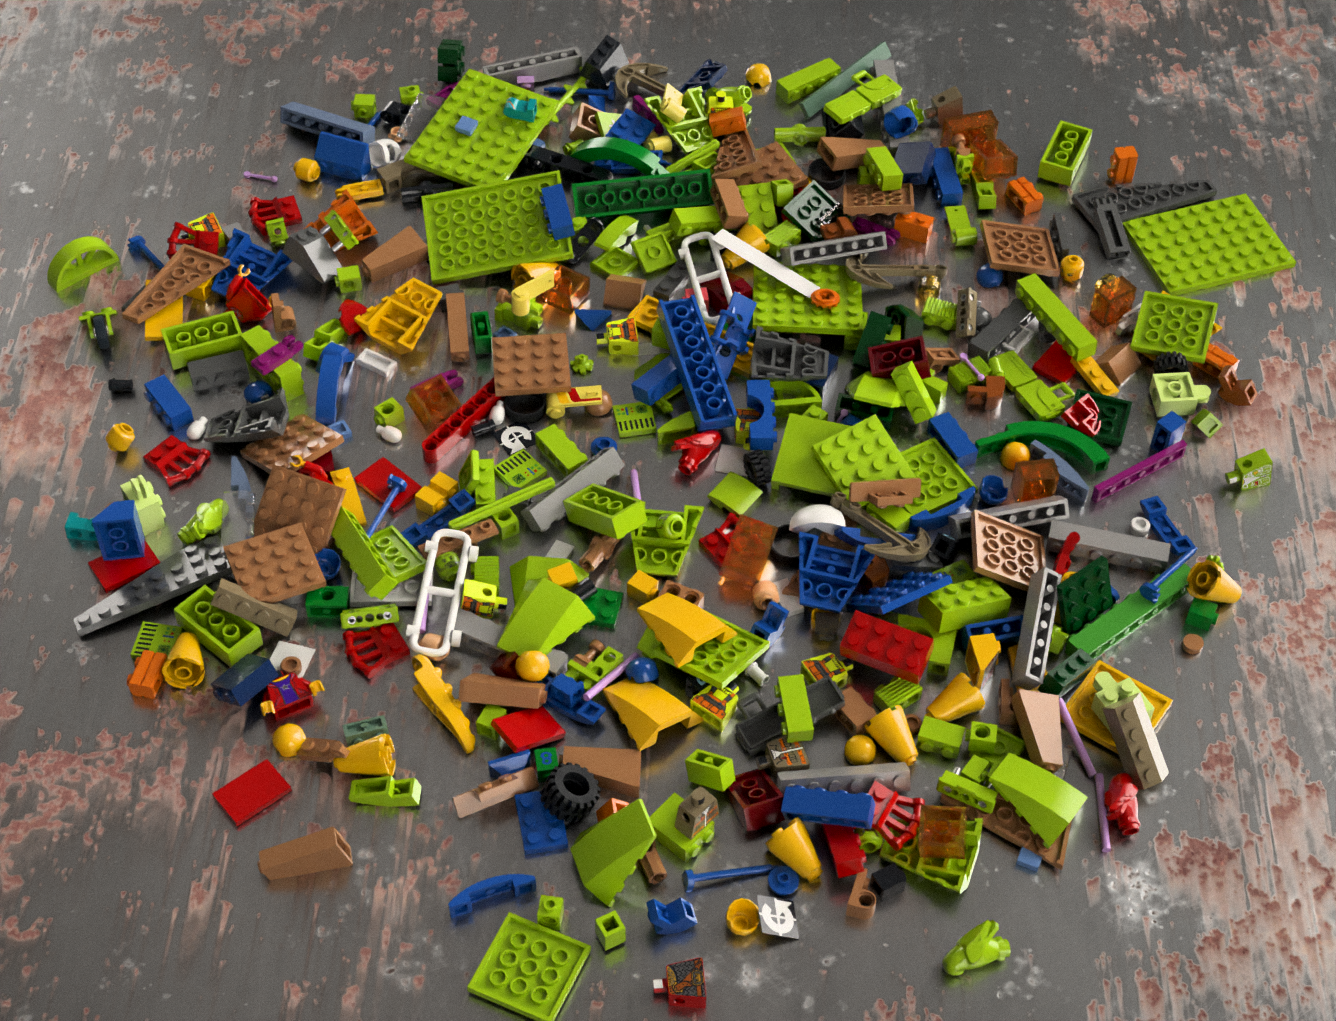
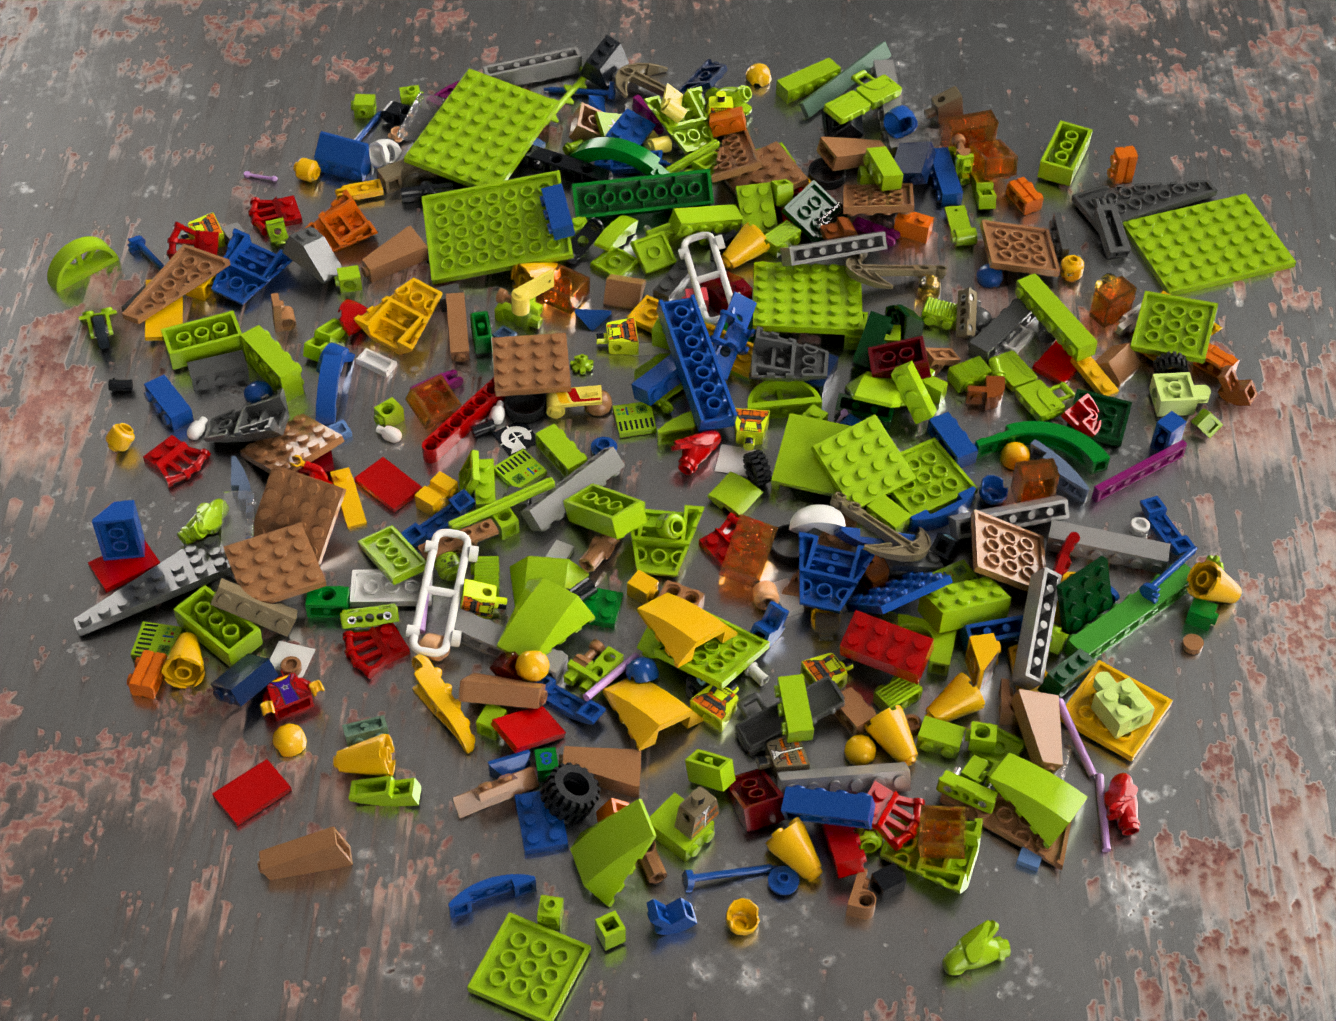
teal leg [64,512,98,541] -> none
yellowish green brick [120,474,166,536] -> none
red torso [223,264,272,323] -> none
magenta hinge [251,334,303,376] -> none
sand blue brick [280,102,375,145] -> none
medium nougat hinge [297,738,350,763] -> none
blue hair [315,548,341,580] -> none
lime piece [319,210,359,252] -> none
lime brick [331,506,398,600] -> none
blue piece [366,474,407,538] -> none
dark green piece [438,39,465,82] -> none
medium blue tile [455,116,478,136] -> none
teal leg [503,97,537,122] -> none
lavender plate [517,76,534,92] -> none
yellow brick [546,562,578,589] -> none
blue brick [551,673,585,709] -> none
lavender bar [630,469,641,500] -> none
torso [653,958,707,1008] -> none
medium nougat brick [710,179,749,229] -> none
white sticker [711,229,820,298] -> none
blue arch [746,380,777,451] -> none
sticker [757,895,799,939] -> none
lime piece [774,123,826,146] -> none
orange gear [811,289,840,309] -> none
medium nougat bracket [849,478,921,508] -> none
lime hair [905,98,924,125] -> none
lavender hinge [959,353,985,381] -> none
dark tan slope [1102,693,1169,790] -> none
lime torso [1225,448,1273,490] -> none

